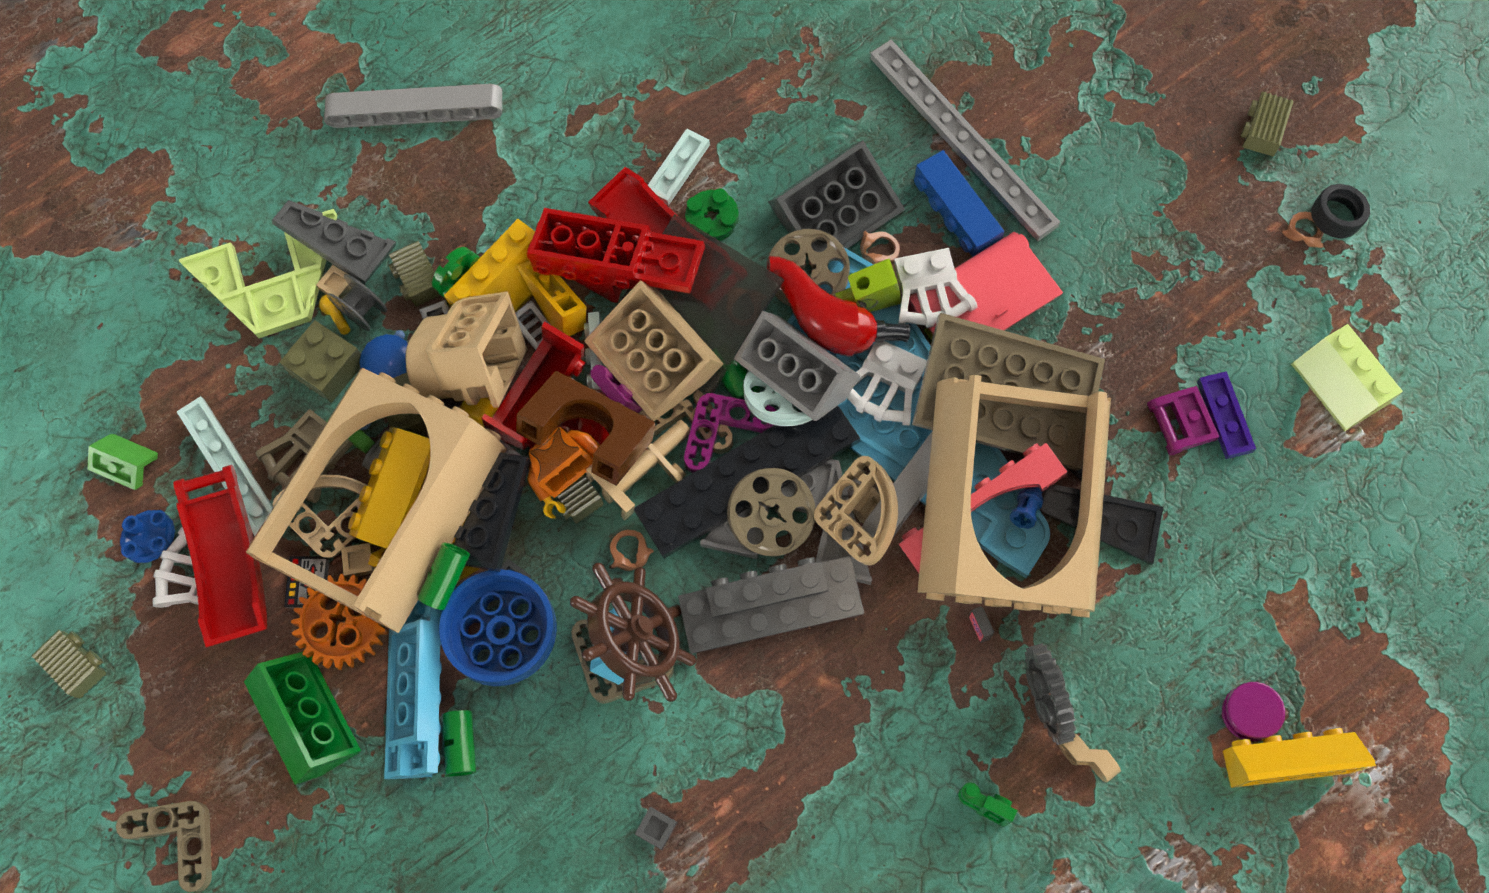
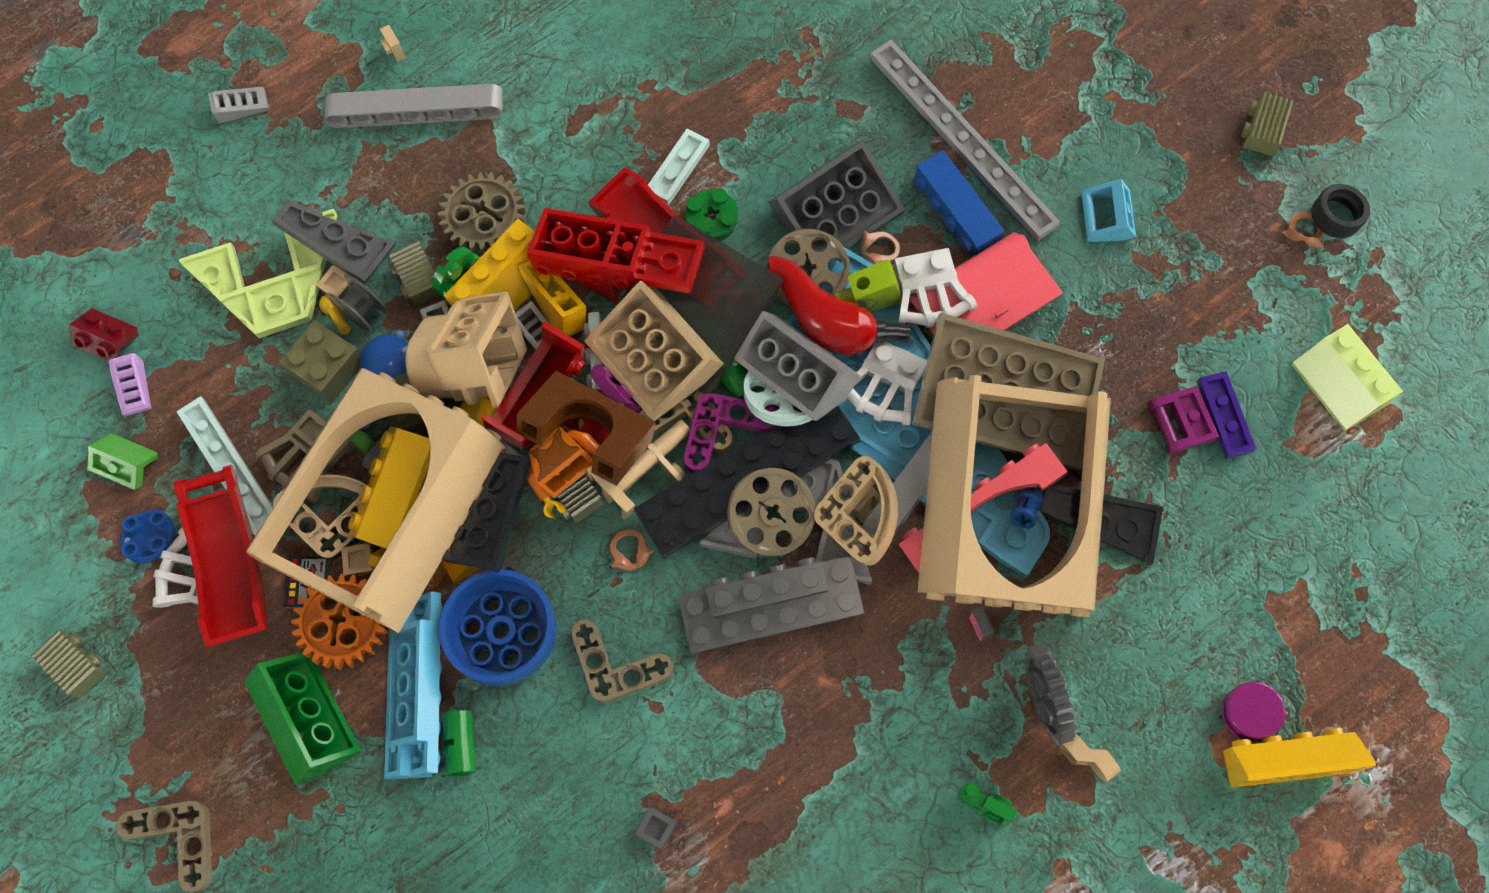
green pin [417,542,470,610] -> none
reddish brown brick [570,563,696,702] -> none
none -> dark red bracket [69,308,138,361]
none -> lavender slope [109,353,151,417]
none -> light grey slope [208,87,269,124]
none -> tan plate [380,25,406,62]
none -> dark tan gear [438,172,526,254]
none -> medium azure tile [1081,179,1136,242]

